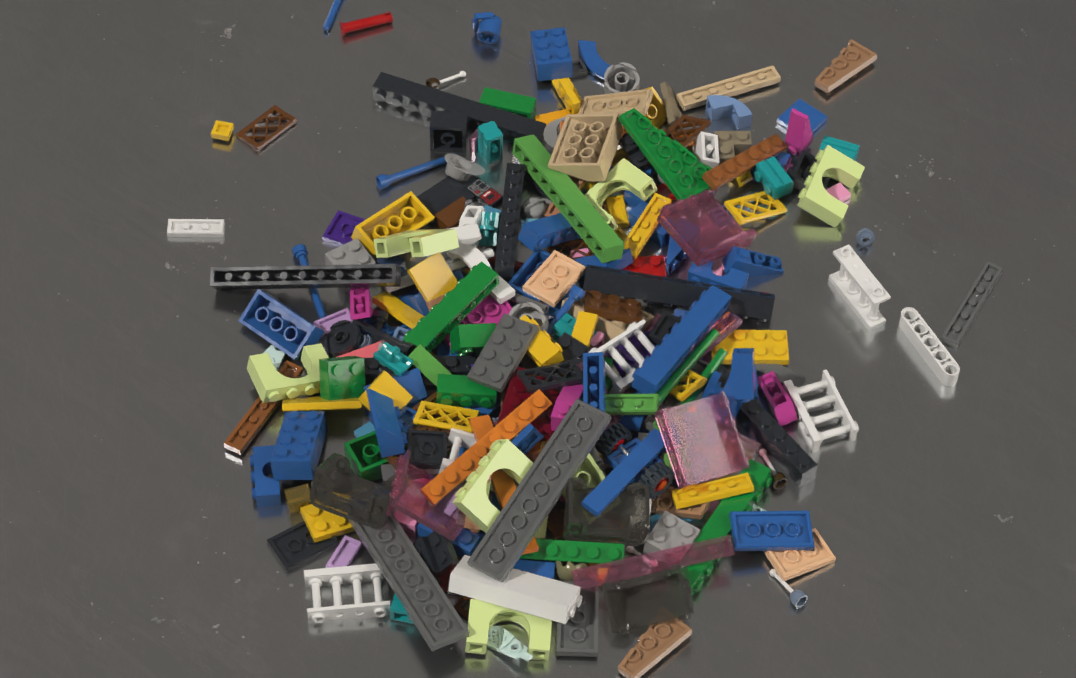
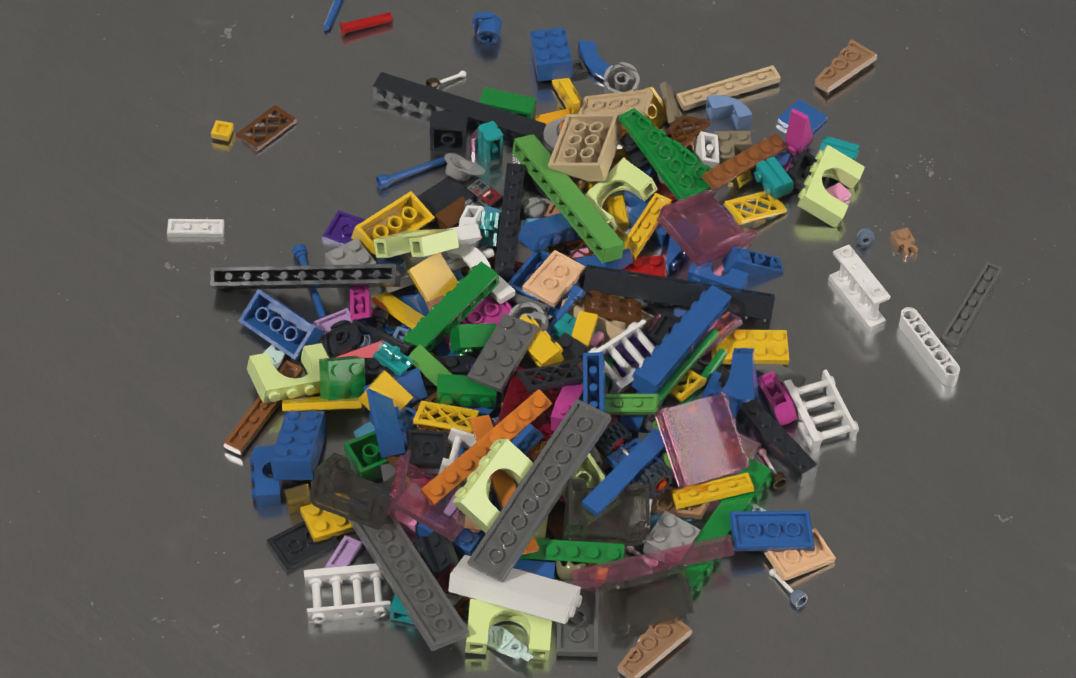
none -> medium nougat plate [890,227,918,259]

